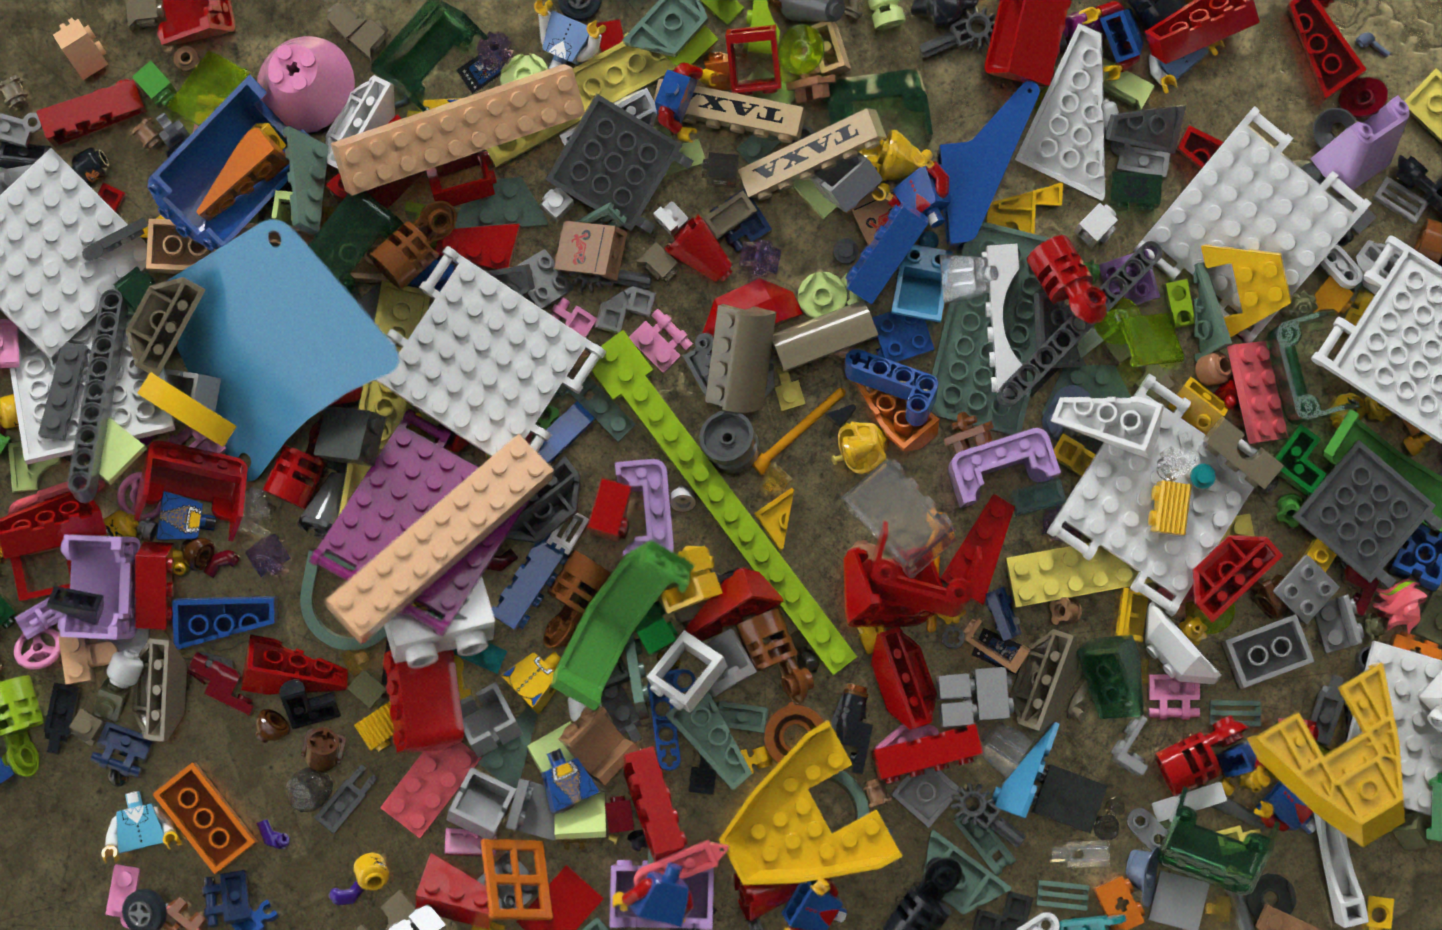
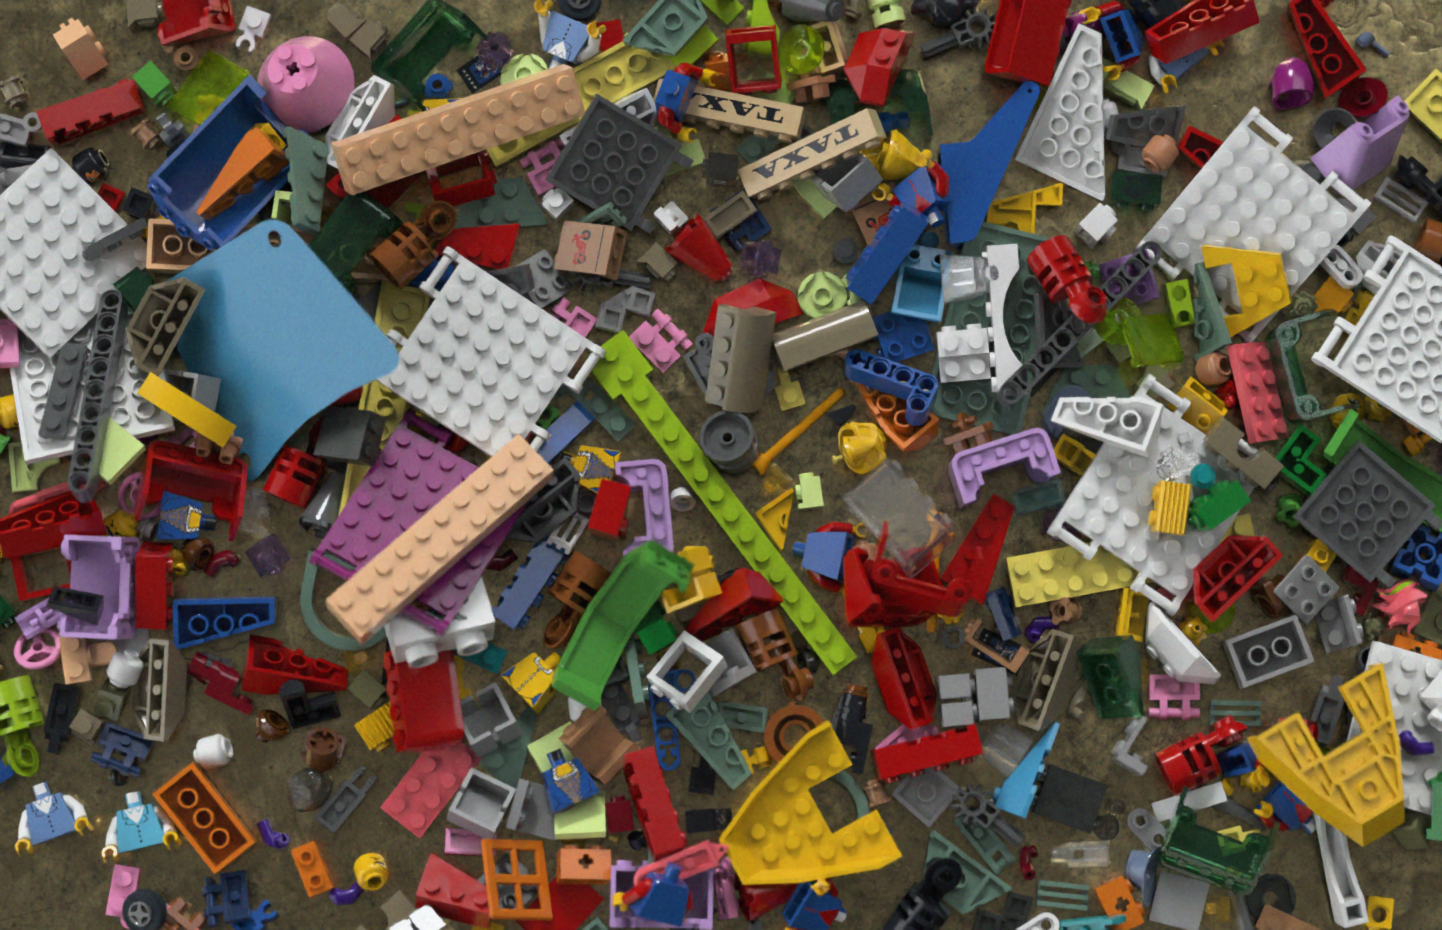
none -> torso [15,782,94,857]
none -> black brick [122,187,157,224]
none -> white head [193,734,233,770]
none -> nougat hips [194,432,243,465]
none -> white plate [236,6,271,53]
none -> orange brick [290,840,336,898]
none -> blue brick [425,73,453,99]
none -> bright pink plate [519,138,565,197]
none -> orange brick [556,845,611,885]
none -> torso [560,445,621,495]
none -> dark grey plate [577,491,597,516]
none -> black leg [685,808,733,834]
none -> bright pink hinge [713,857,739,920]
none -> blue torso [792,522,867,598]
none -> yellowish green brick [795,472,824,511]
none -> red wedge [844,27,915,107]
none -> blue plate [877,111,910,134]
none -> white plate [936,324,991,383]
none -> dark red arm [1019,844,1038,881]
none -> dark purple arm [1025,616,1059,642]
none -> nougat head [1142,135,1179,173]
none -> green brick [1187,479,1251,532]
none -> magenta piece [1269,57,1314,110]
none -> dark purple arm [1399,730,1434,756]

